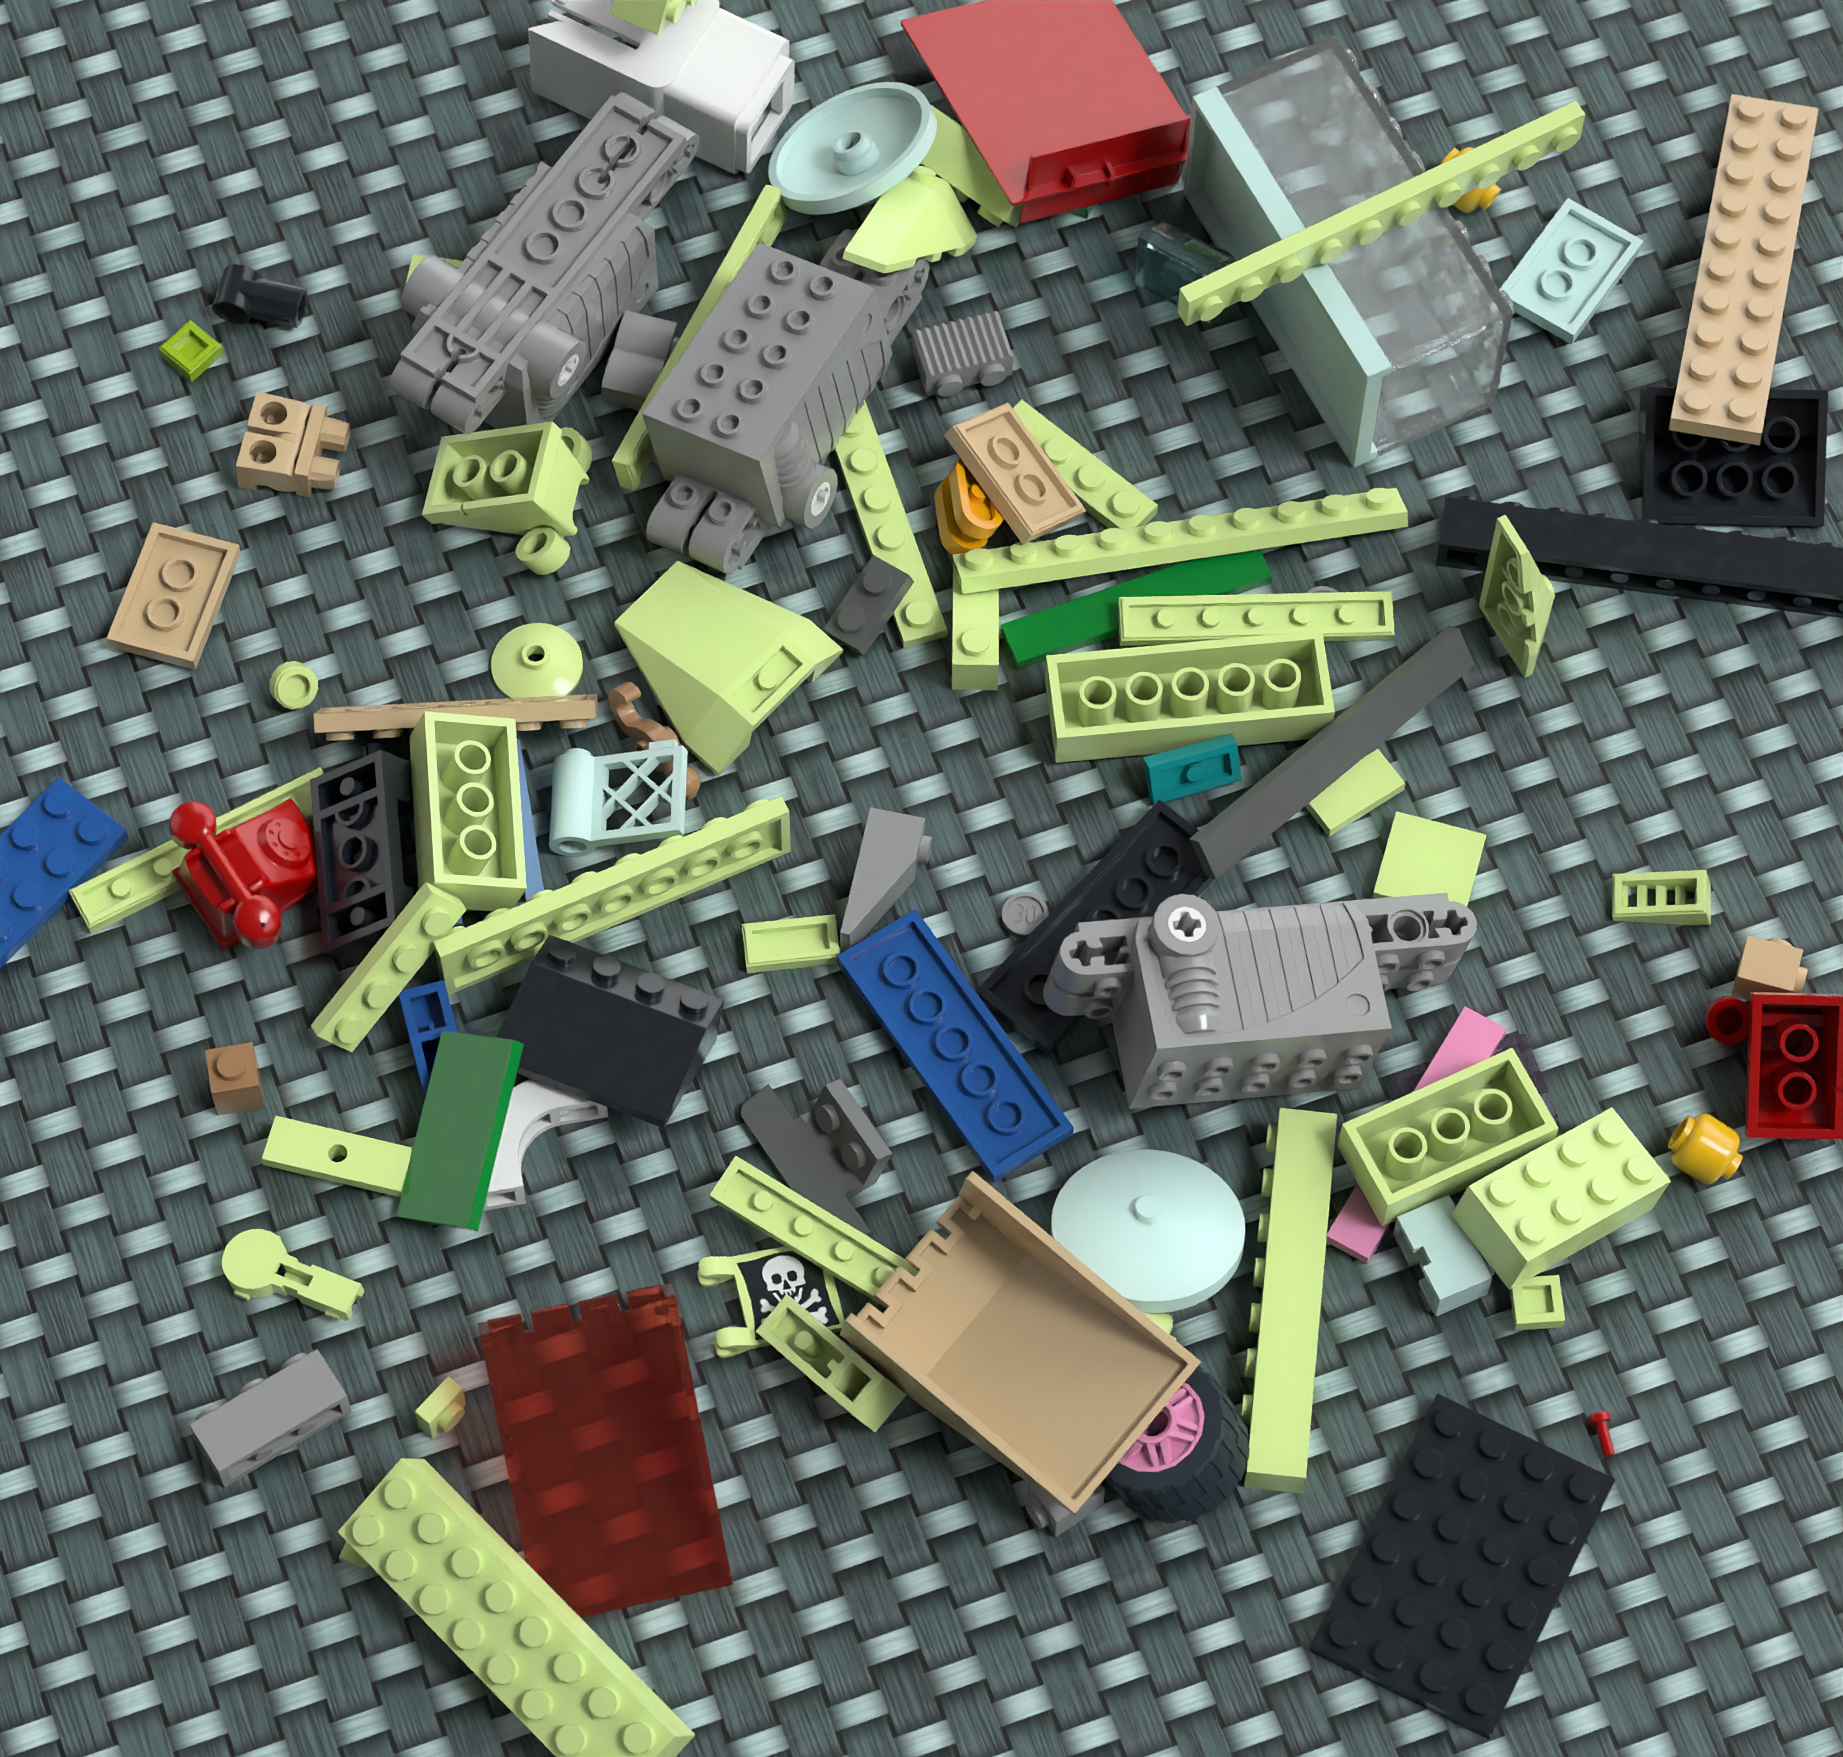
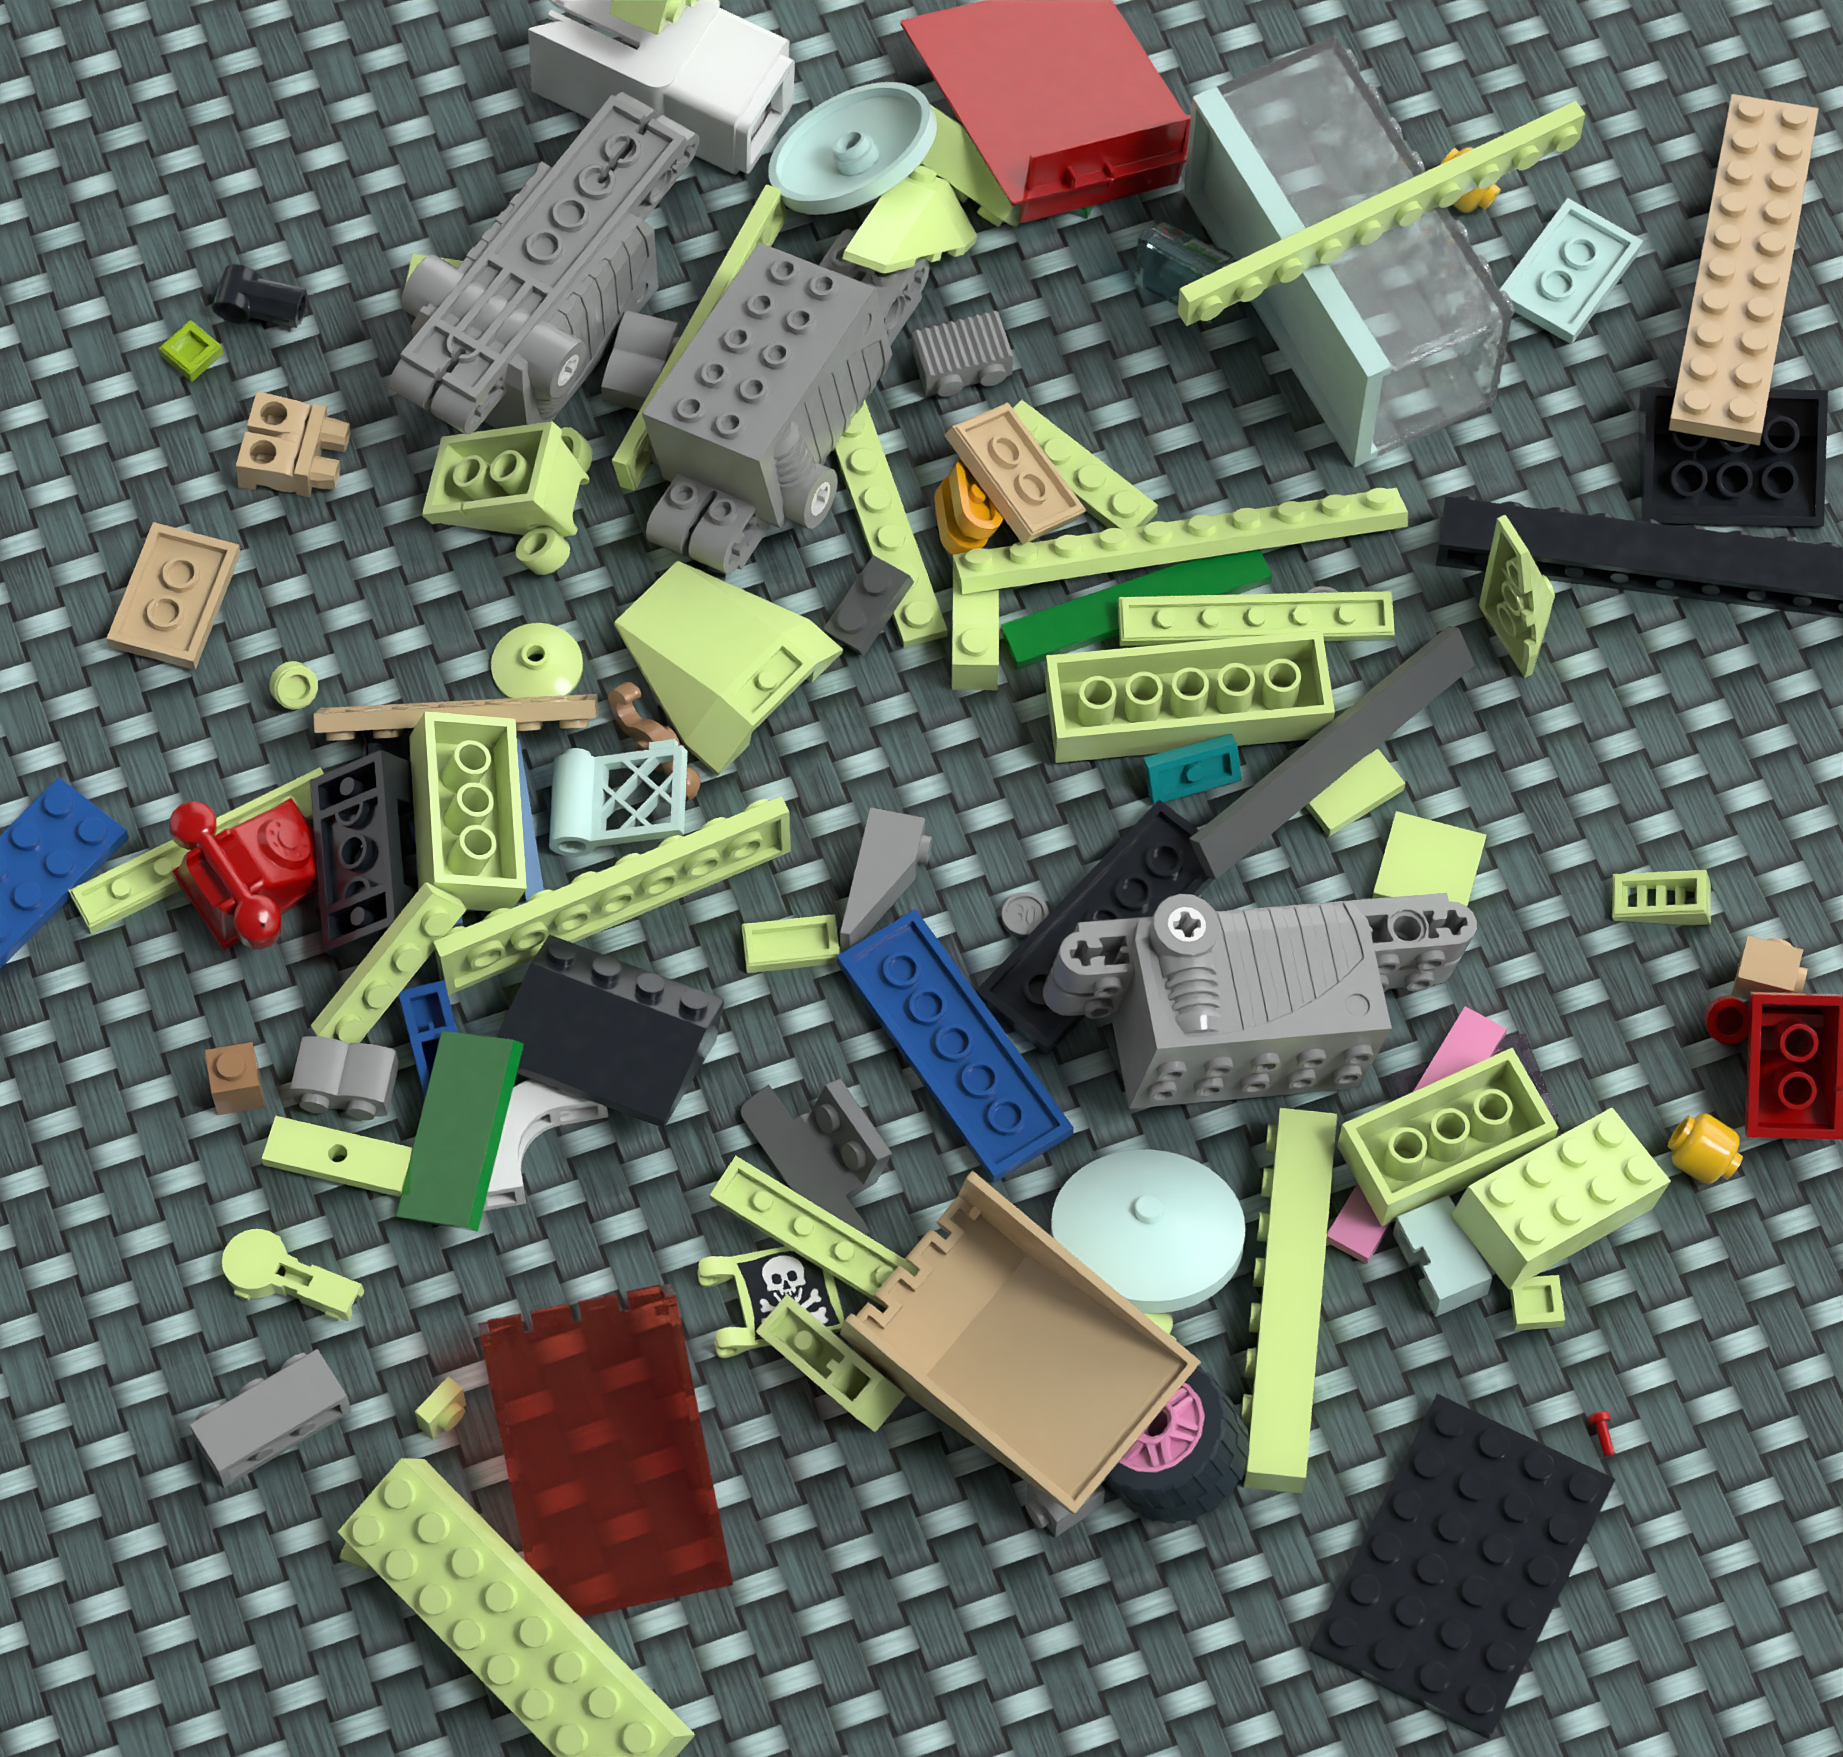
none -> light grey brick [290,1036,399,1120]

